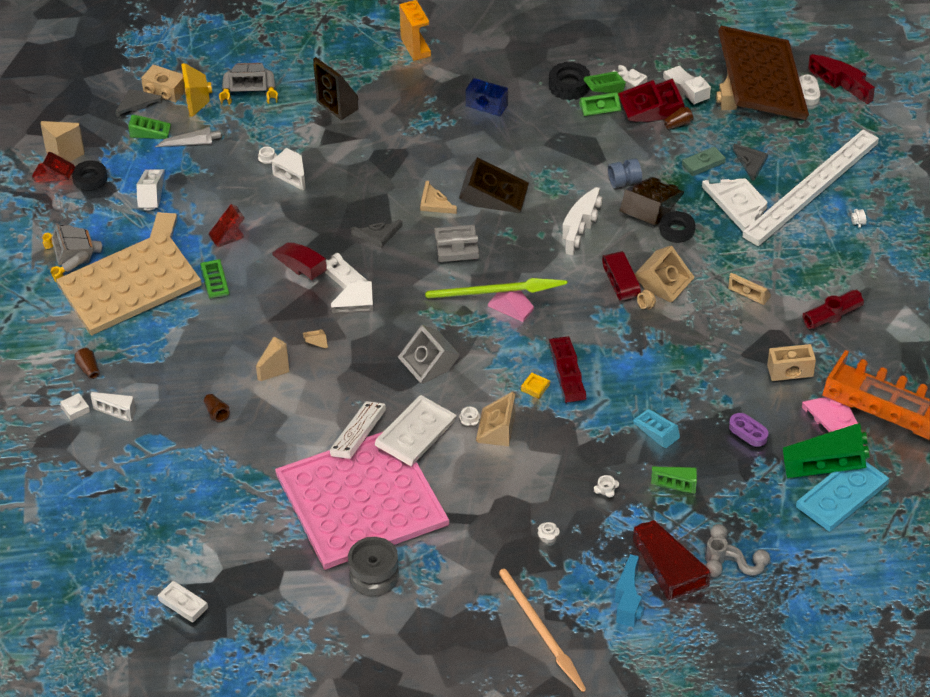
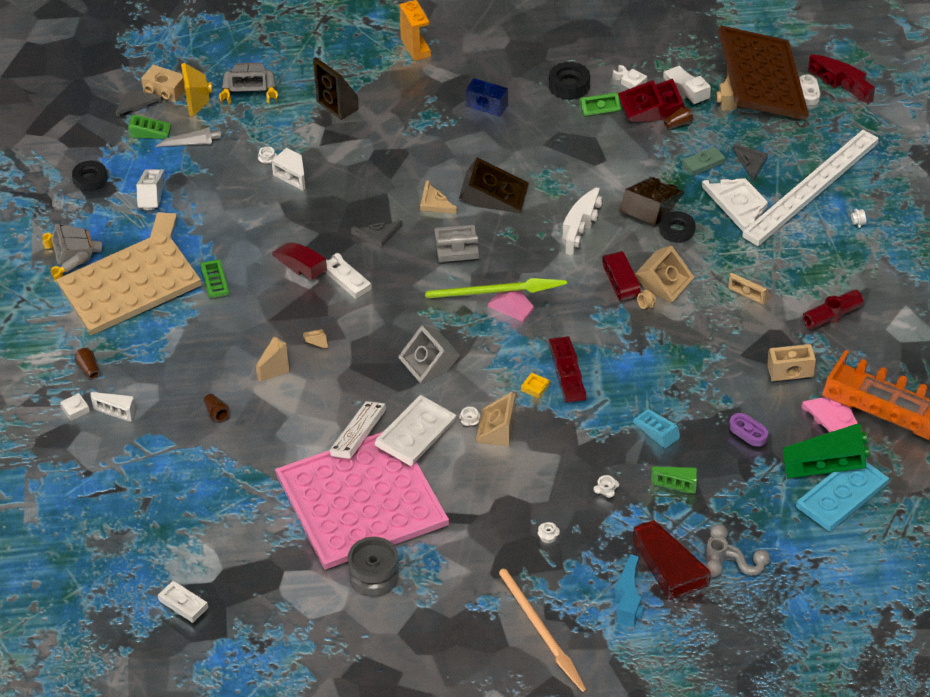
clear red slope [32,152,75,182] -> none
tan slope [41,121,85,166] -> none
clear red slope [209,204,245,247] -> none
white slope [331,279,373,314] -> none
bright green slope [584,71,626,93] -> none
sand blue wheel [608,158,642,188] -> none

